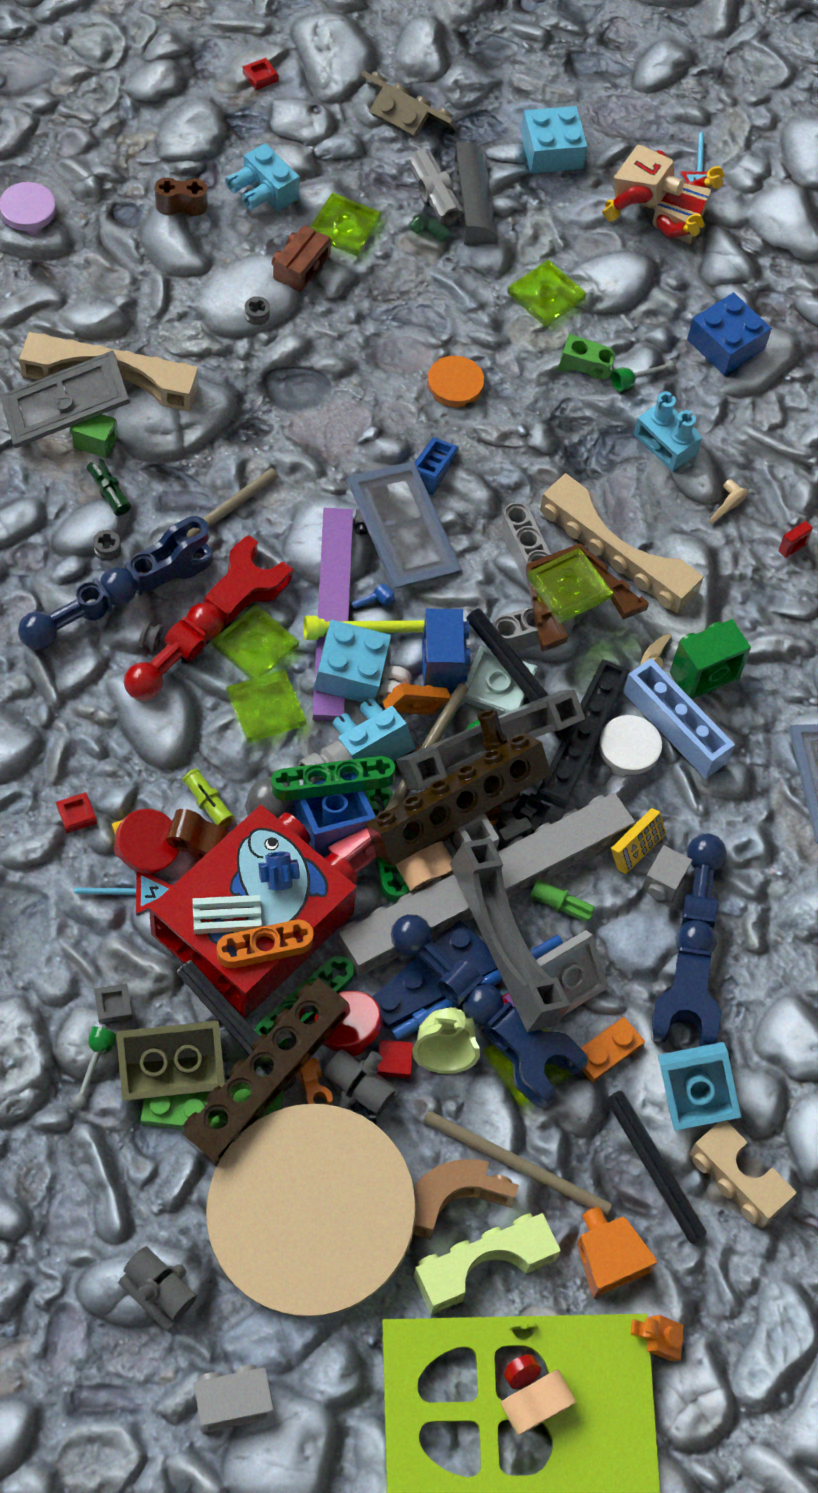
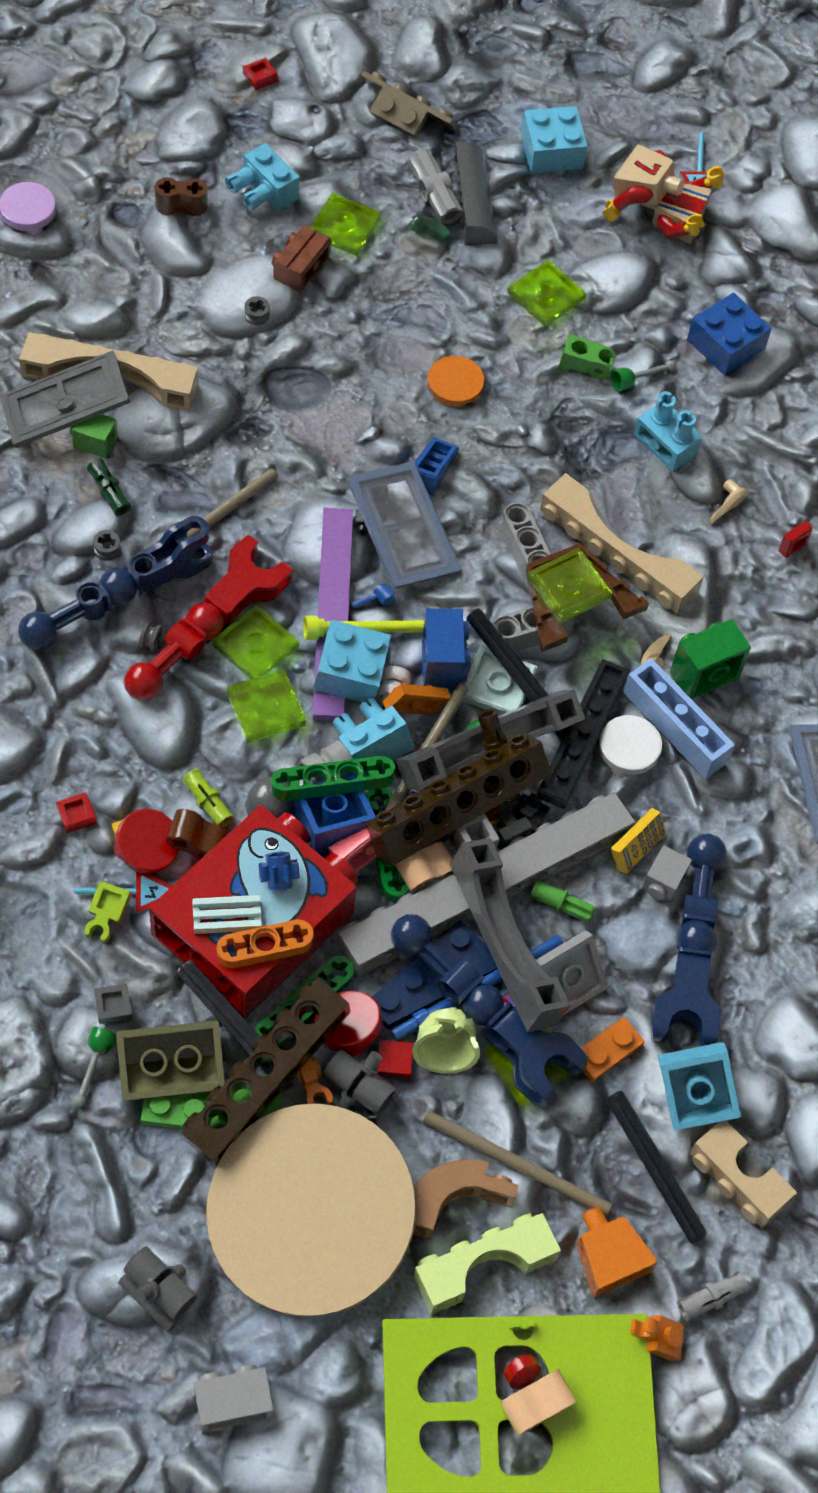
none -> lime plate [84,881,132,944]
none -> light grey pin [677,1271,749,1322]

